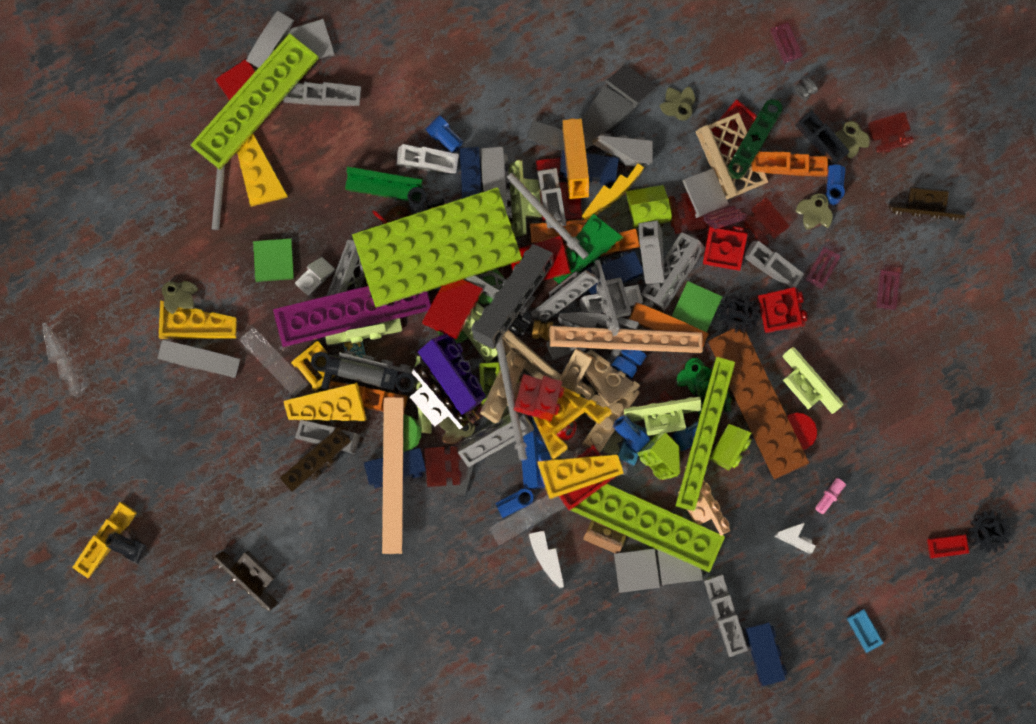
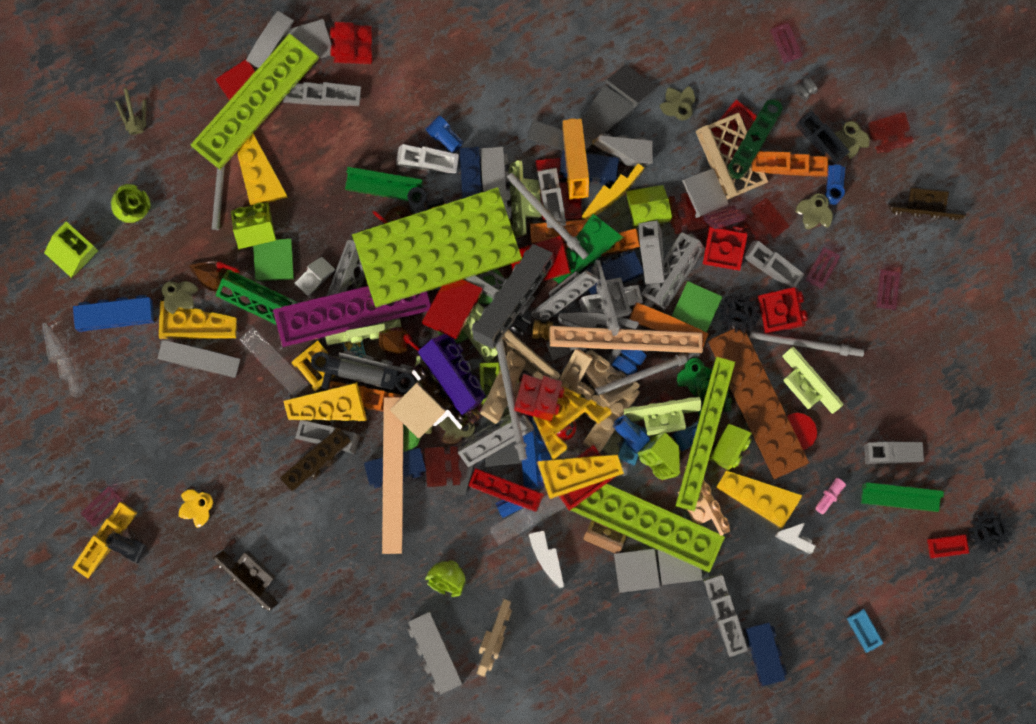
none -> lime slope [44,221,98,278]
none -> blue brick [73,295,155,332]
none -> clear pink tile [80,486,123,528]
none -> lime cylinder [111,184,151,223]
none -> olive plant [115,88,147,135]
none -> yellow plate [179,490,213,528]
none -> reddish brown piece [188,261,240,293]
none -> green fence [215,269,297,325]
none -> lime slope [231,202,276,249]
none -> red plate [330,22,372,64]
none -> reddish brown piece [379,327,421,356]
none -> tan piece [390,382,446,438]
none -> light grey brick [407,612,462,694]
none -> lime cylinder [425,560,465,597]
none -> red tile [468,468,544,512]
none -> tan plate [477,599,512,677]
none -> light grey bar [595,352,700,396]
none -> yellow wing [716,471,803,529]
none -> light grey bar [749,331,864,357]
none -> green fence [861,482,944,512]
none -> light grey slope [864,442,924,464]

